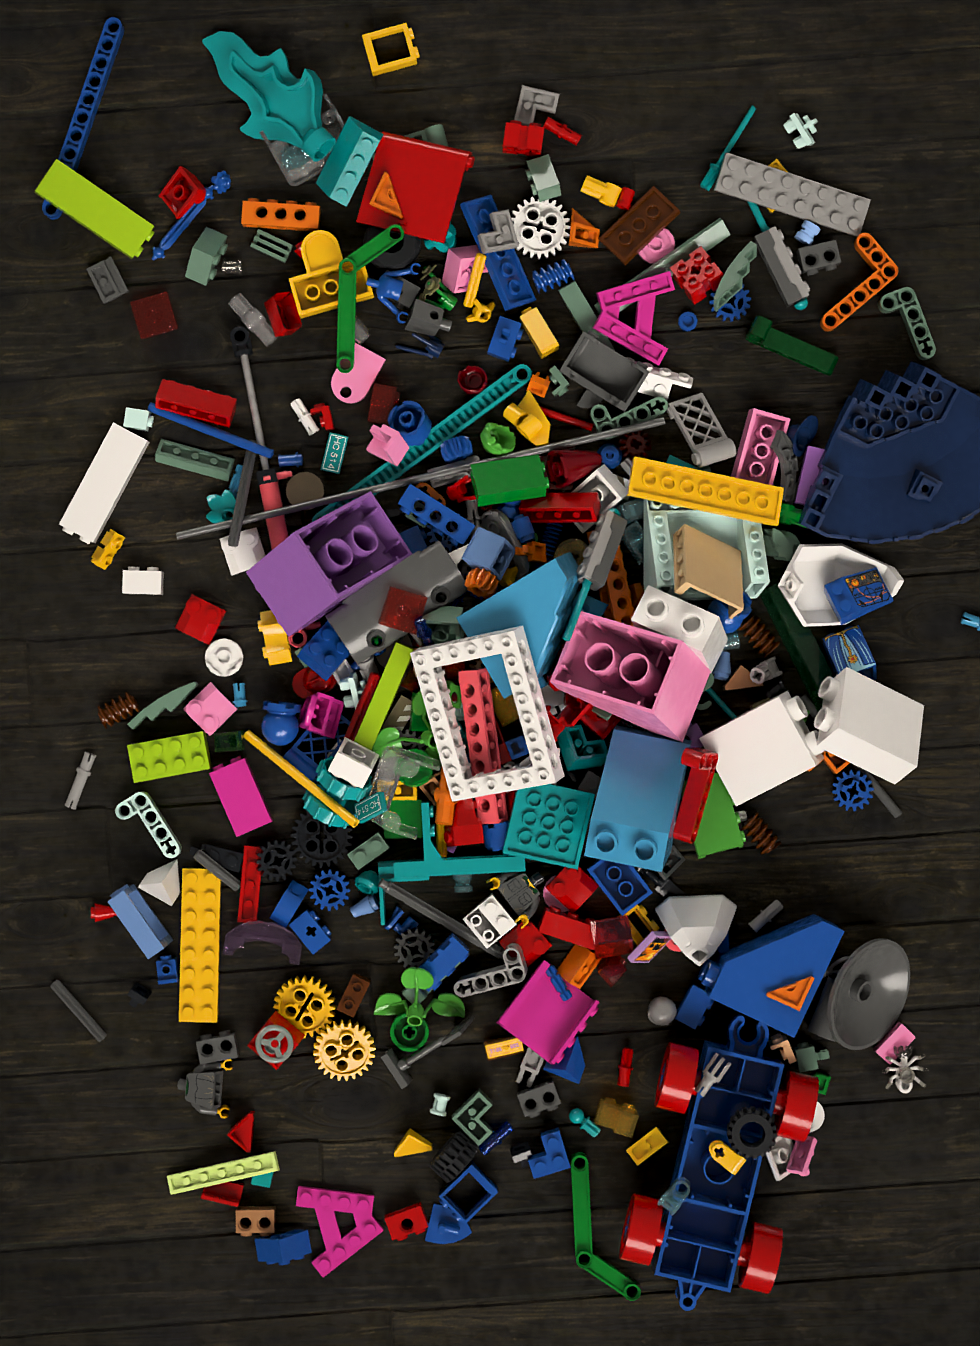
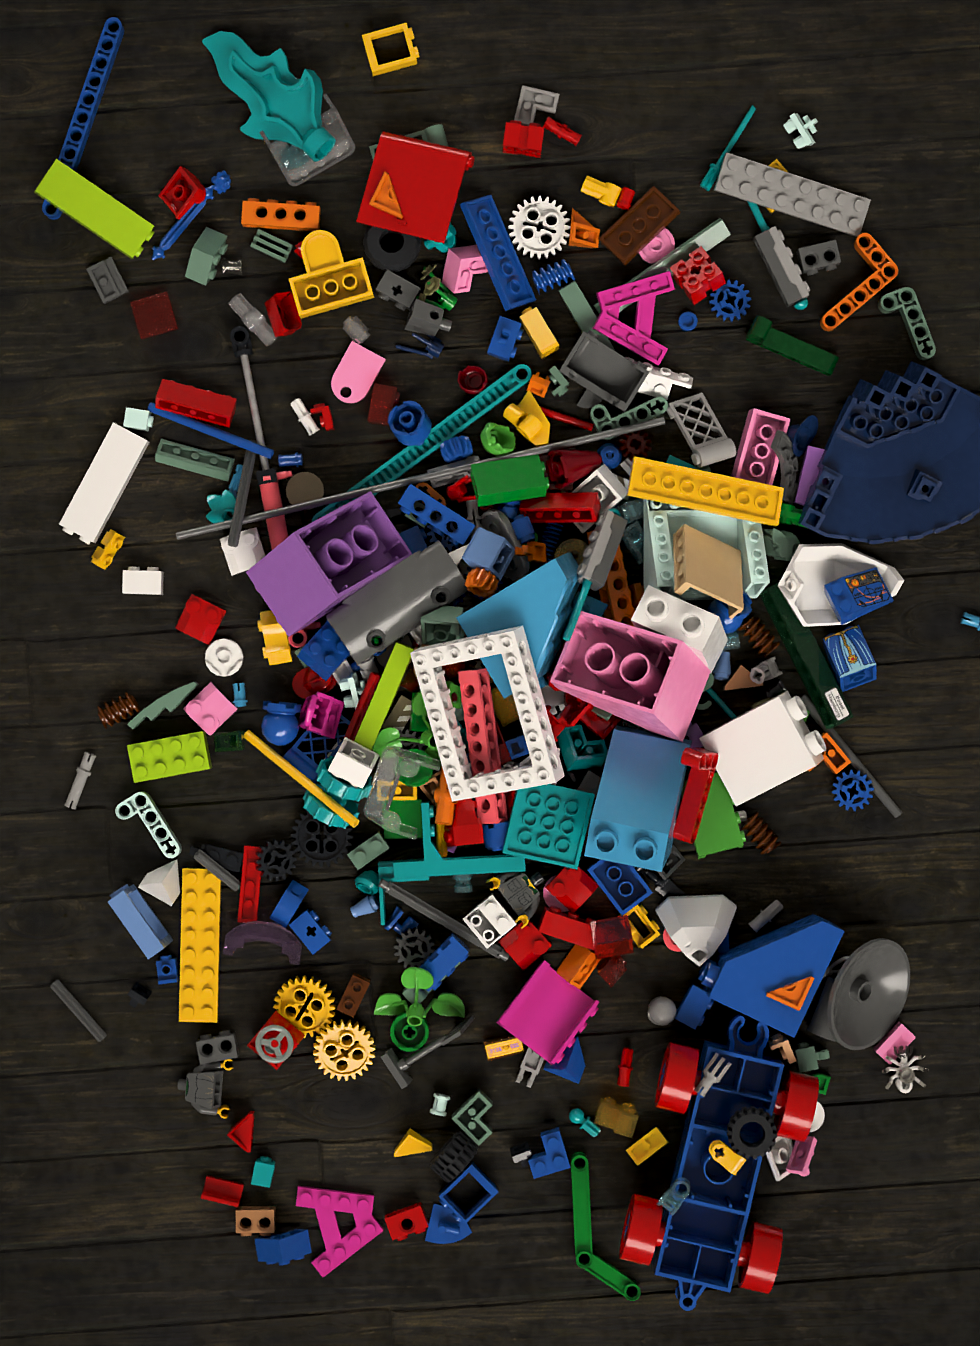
red cone [91,903,117,922] -> none
yellowish green tile [167,1151,280,1195] -> none
dark pink brick [209,756,273,837] -> none
blue gear [309,869,351,911] -> none
teal slope [316,116,384,207] -> none
teal tile [321,432,349,474] -> none
green piece [336,224,405,373] -> none
teal tile [354,792,387,824] -> none
blue piece [366,263,421,324] -> none
bright pink panel [366,424,409,466] -> none
clear red plate [378,586,428,635] -> none
clear blue axle [414,616,435,647] -> none
light grey beam [454,943,528,997] -> none
yellow axle [463,253,486,308] -> none
yellow piece [466,299,495,323] -> none
light grey tile [477,209,519,254] -> none
clear blue pin [478,1121,514,1156] -> none
yellow piece [499,566,518,587] -> none
dark grey brick [517,1079,561,1118] -> none
sand green brick [525,154,561,202] -> none
blue axle [546,965,572,1001] -> none
tile [627,931,671,963] -> none
sand green slope [714,241,757,312] -> none
light blue wheel [795,220,821,246] -> none
white brick [814,667,924,784] -> none

